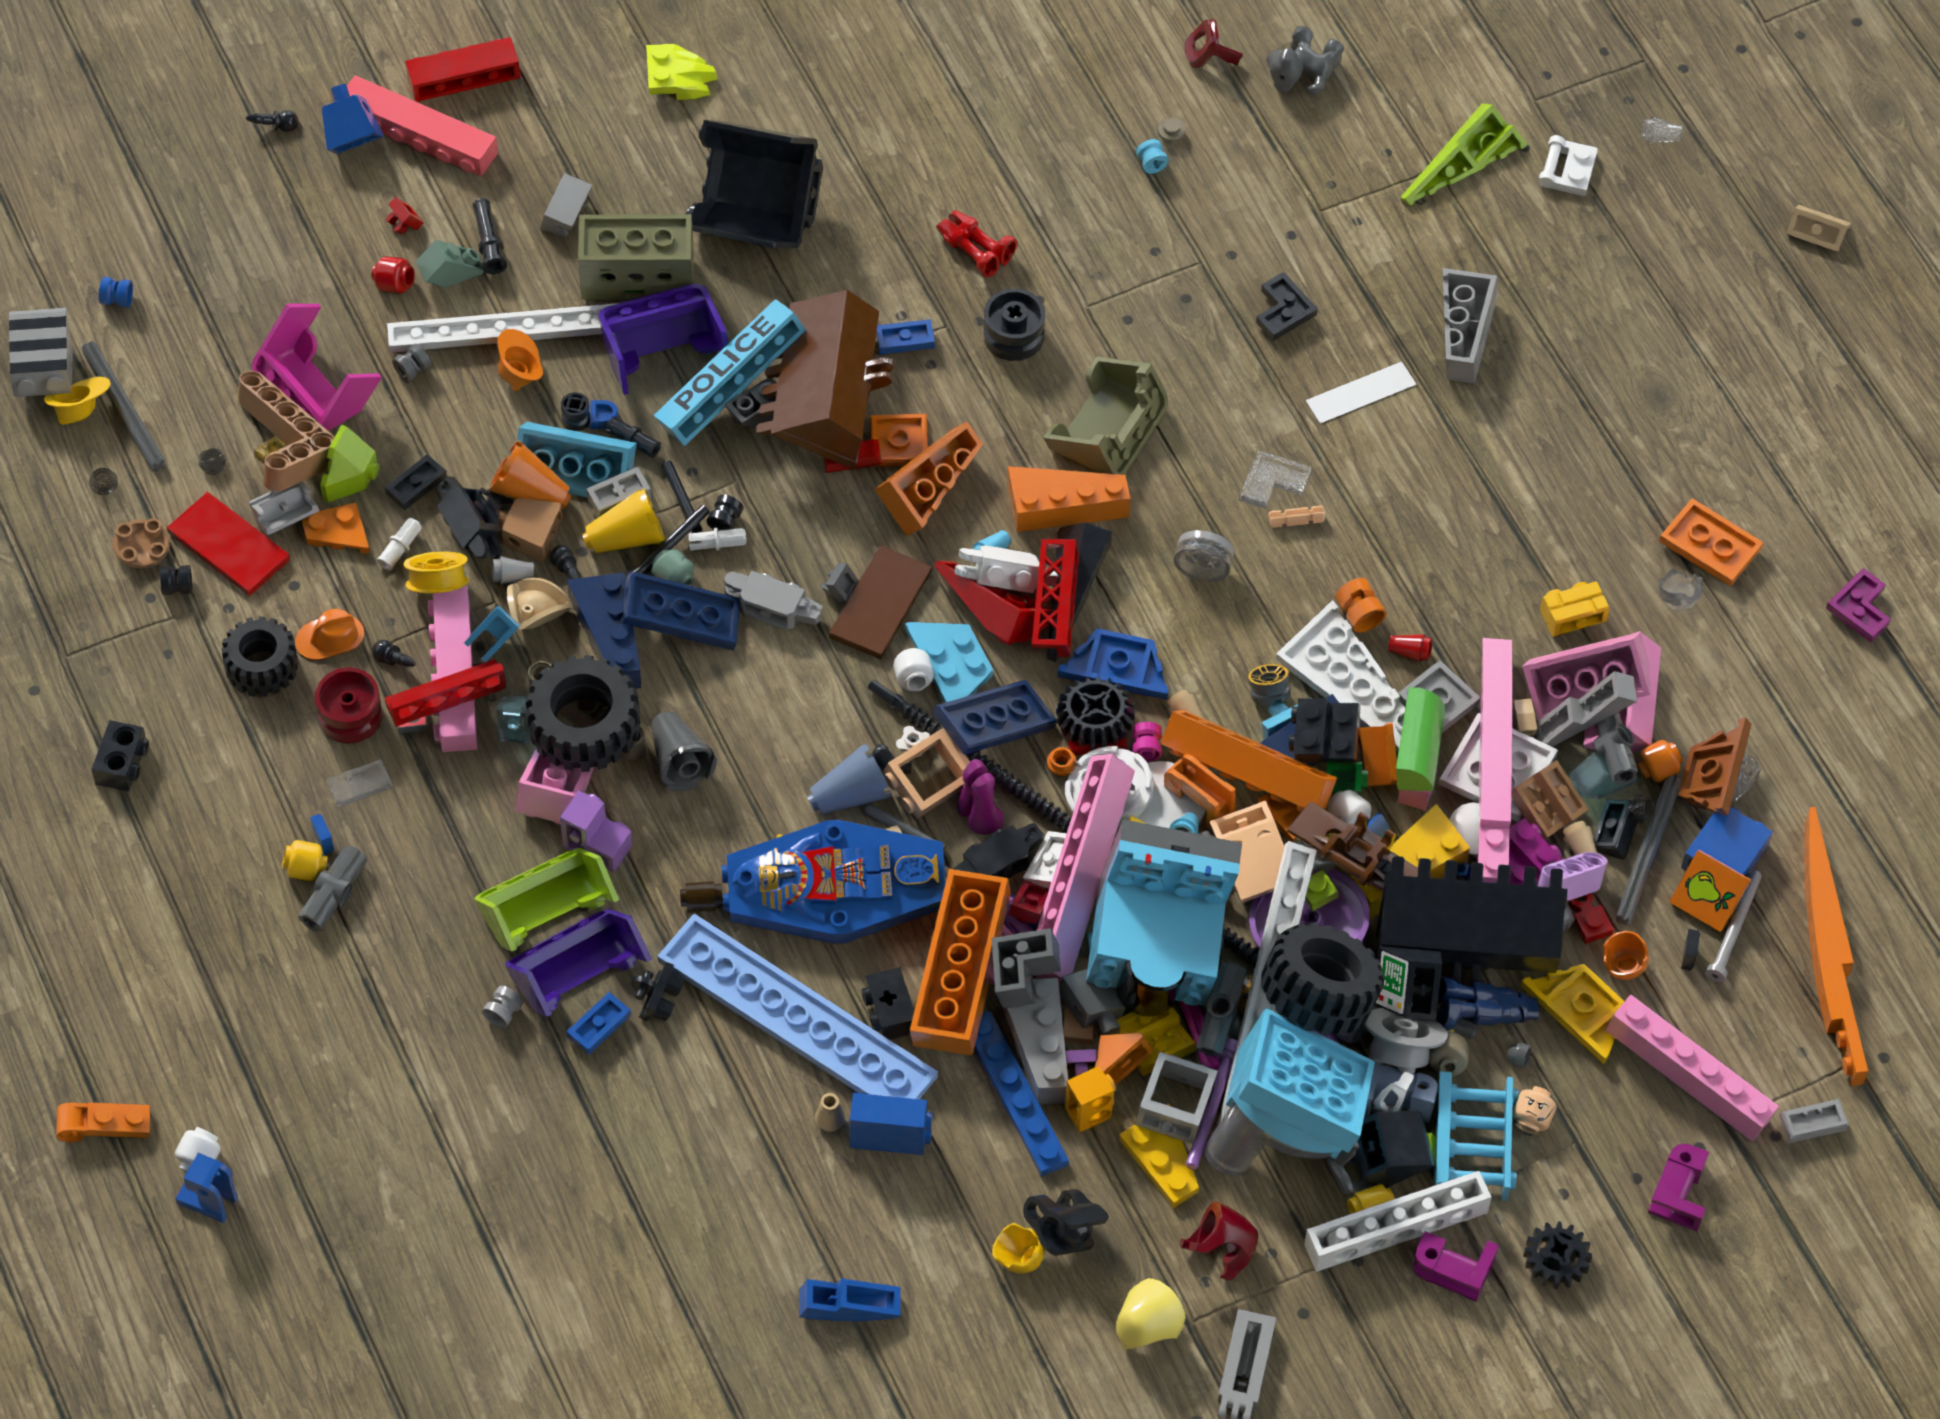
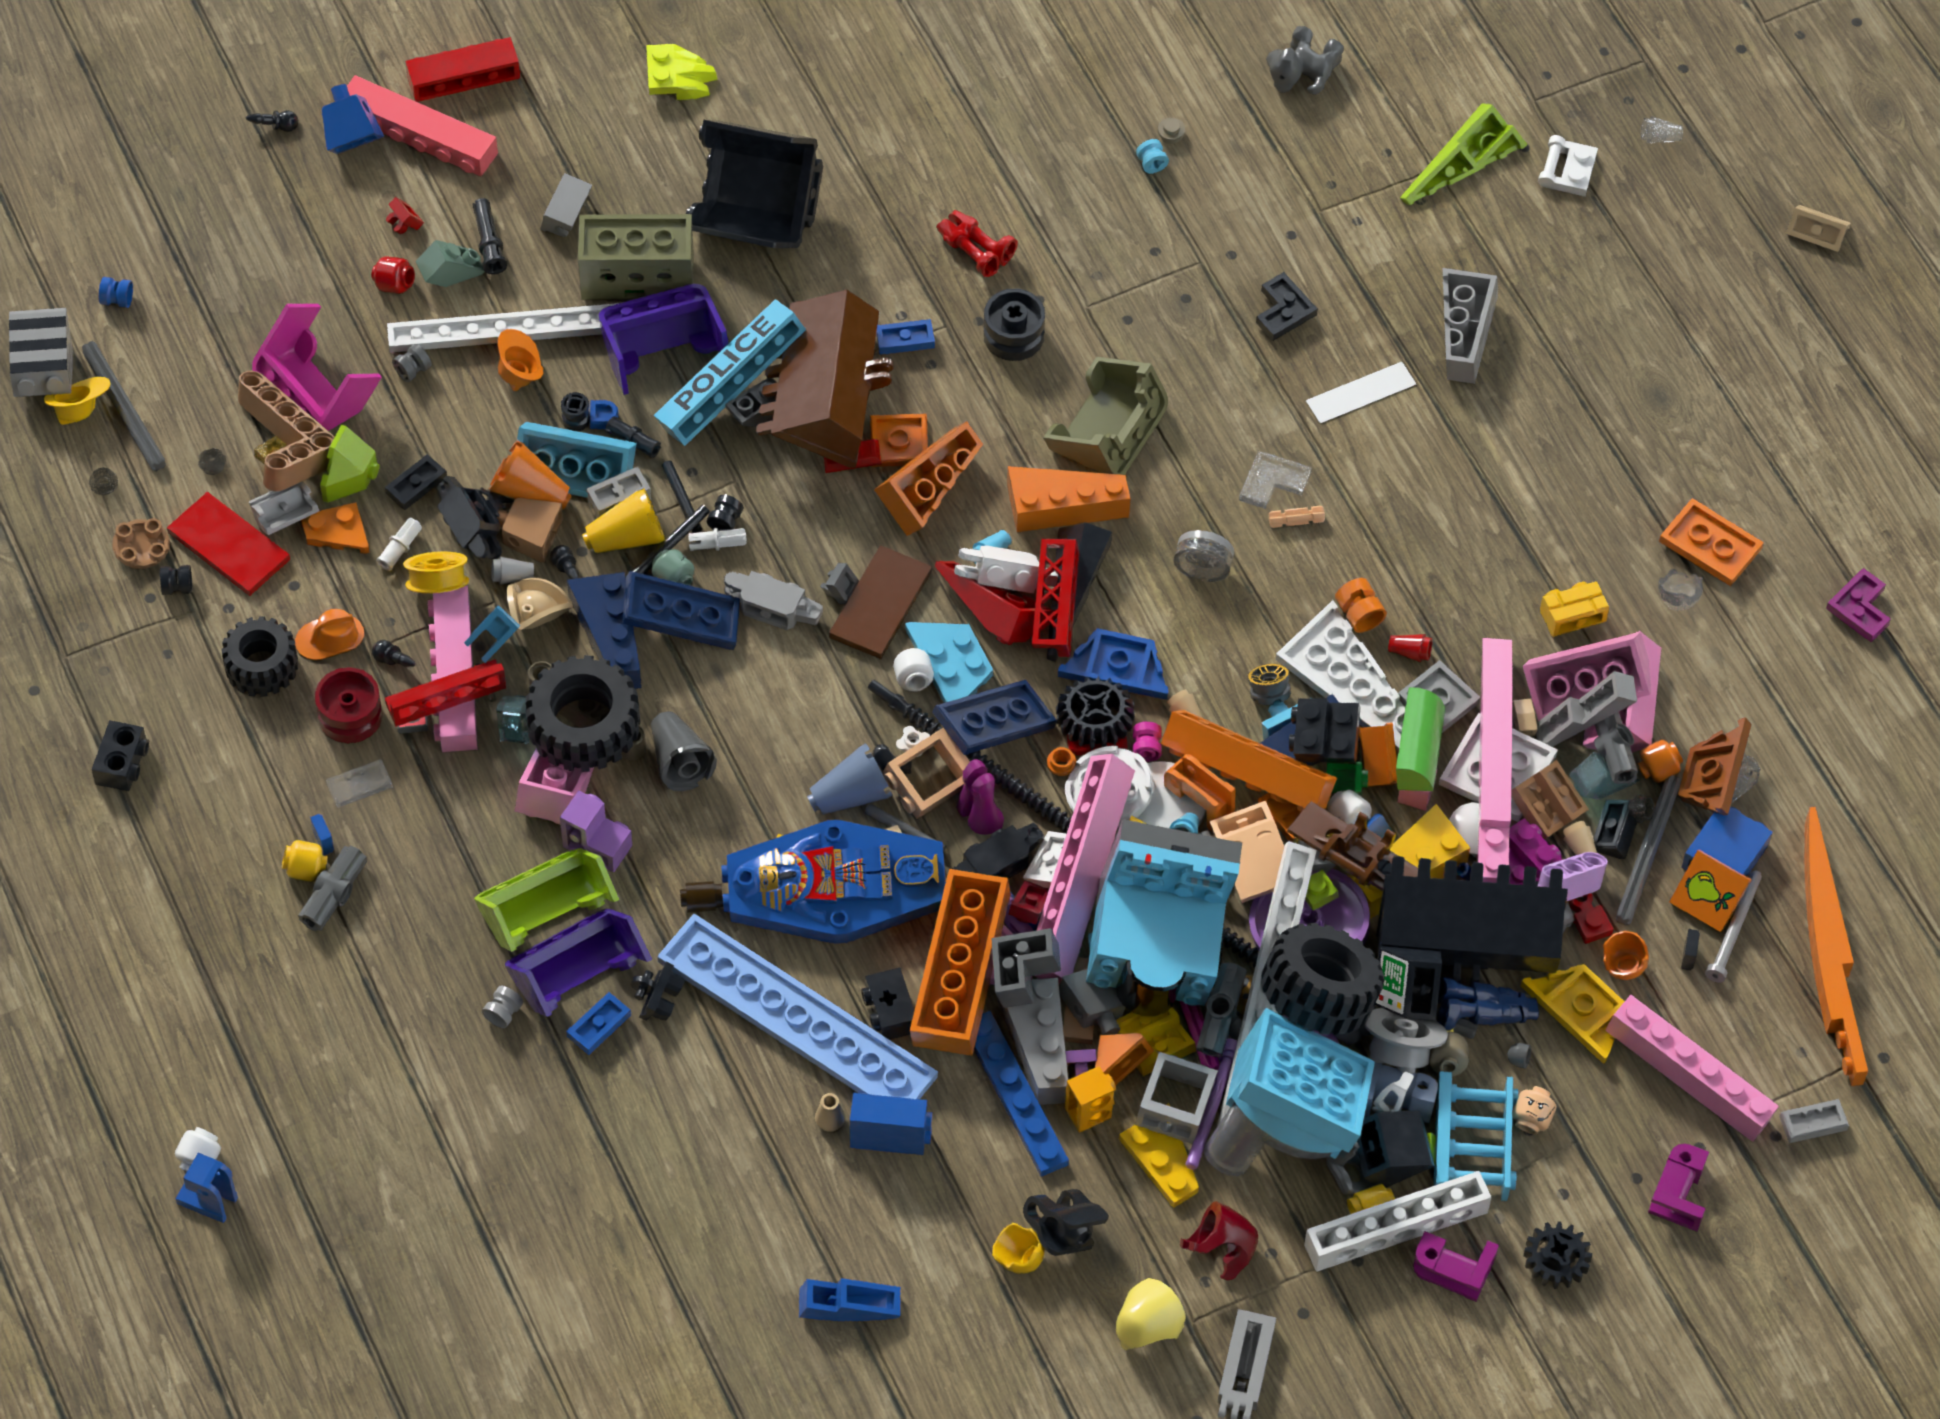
orange plate [56,1102,150,1143] -> none
dark red piece [1184,18,1243,68] -> none

